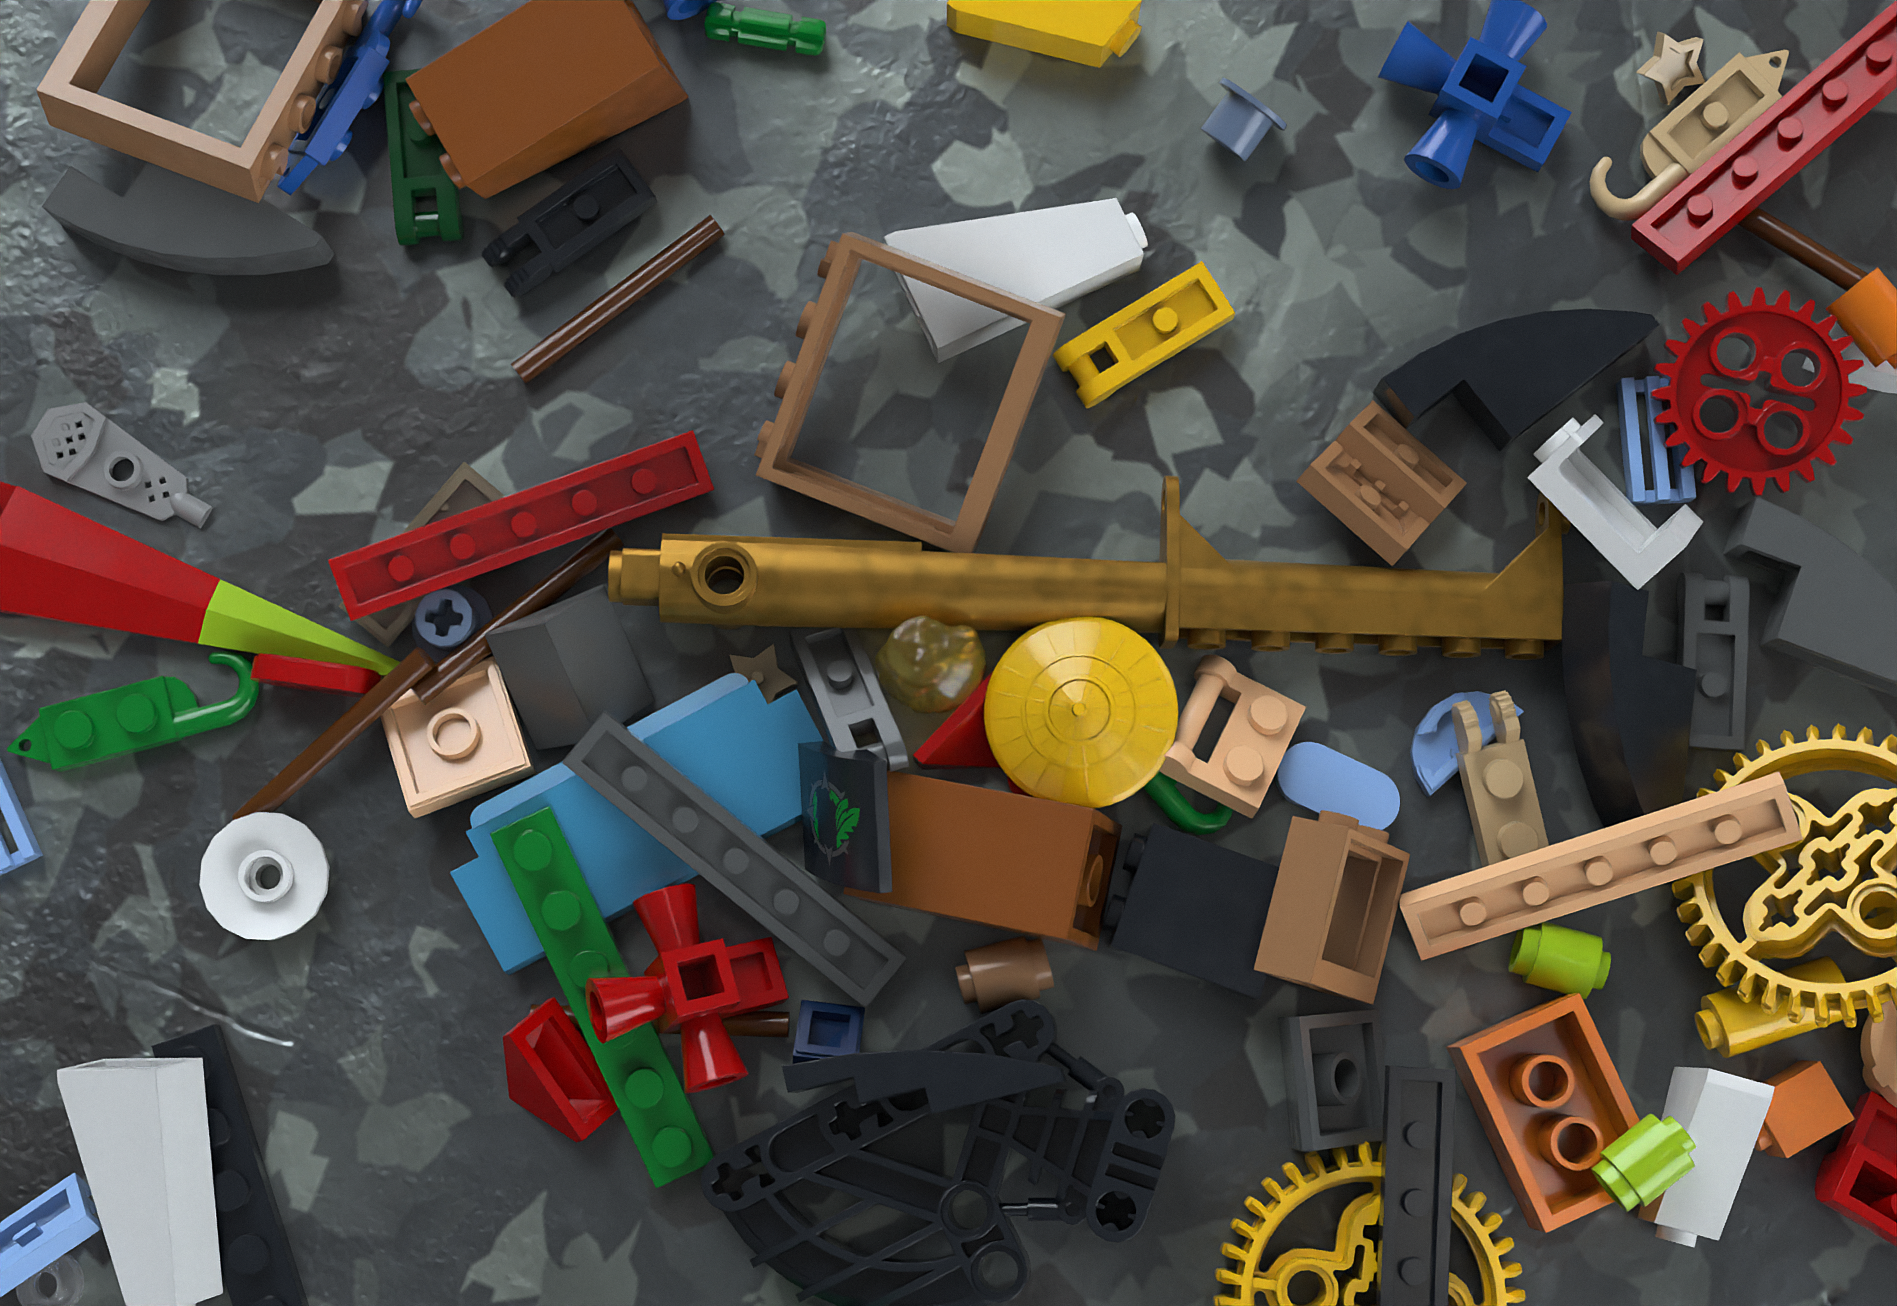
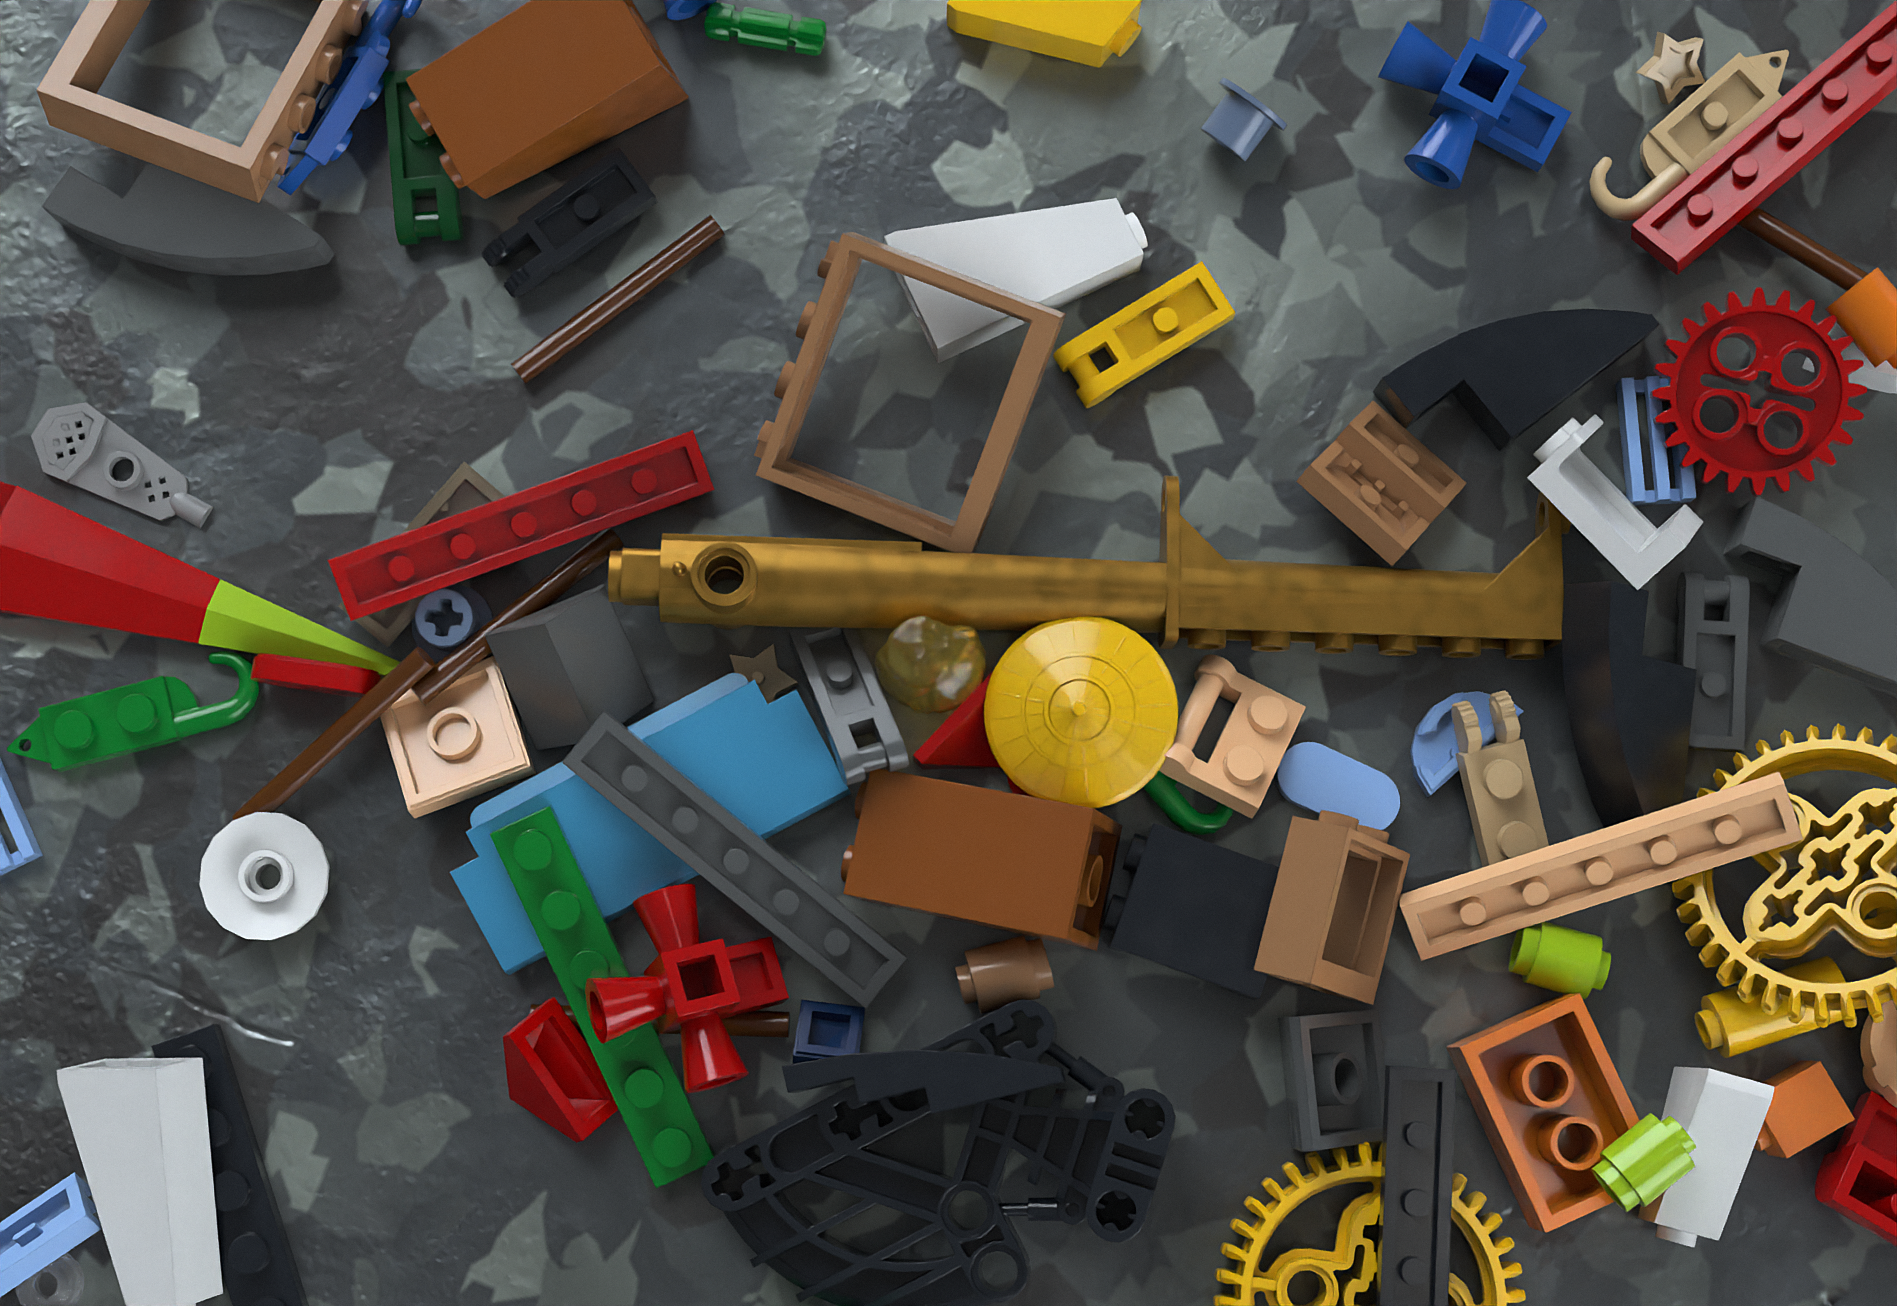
black slope [798,741,893,893] -> none

